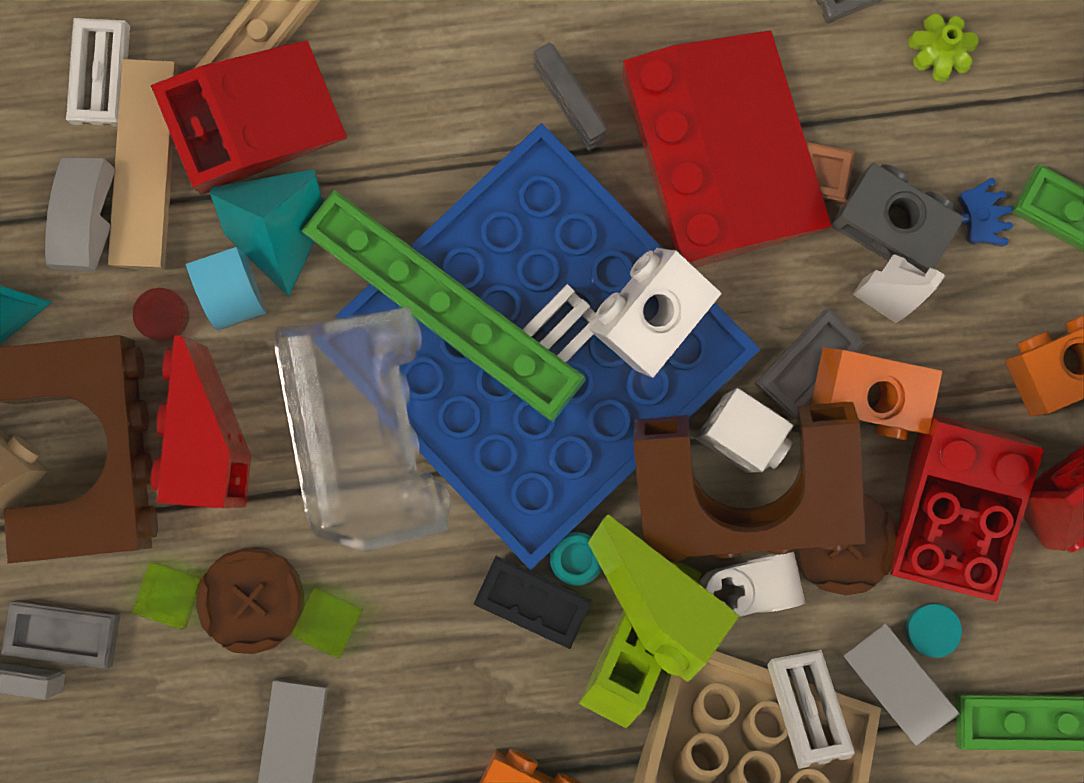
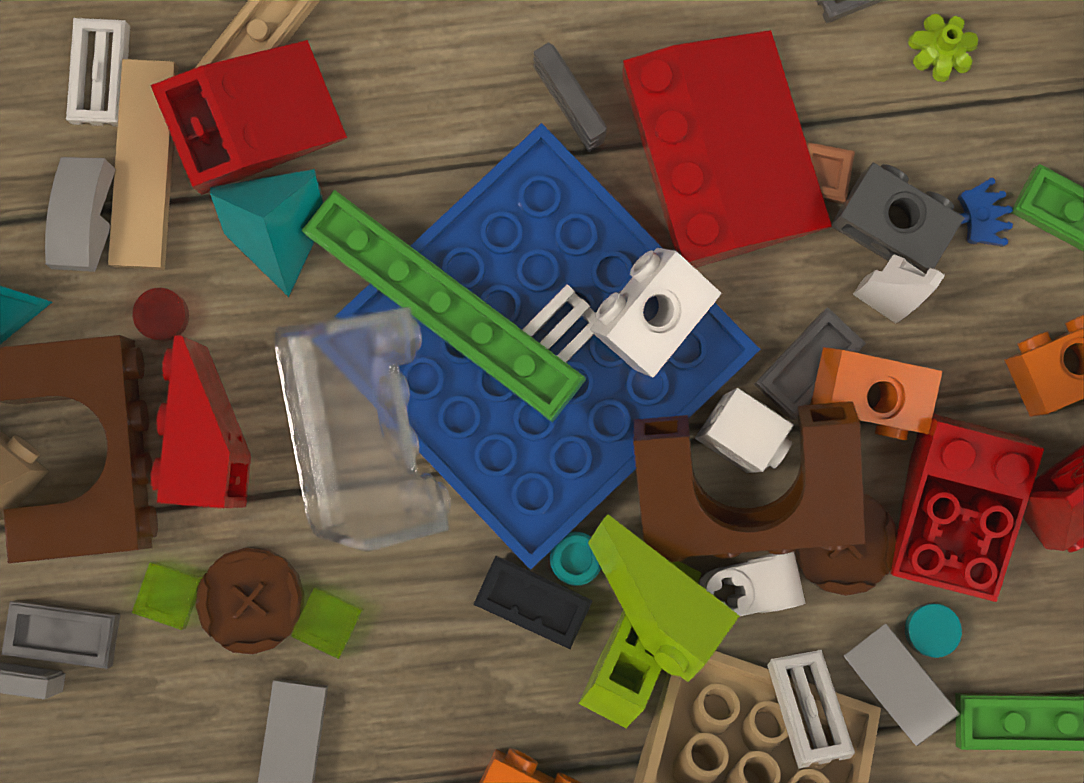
medium azure brick [186,247,267,330] -> none

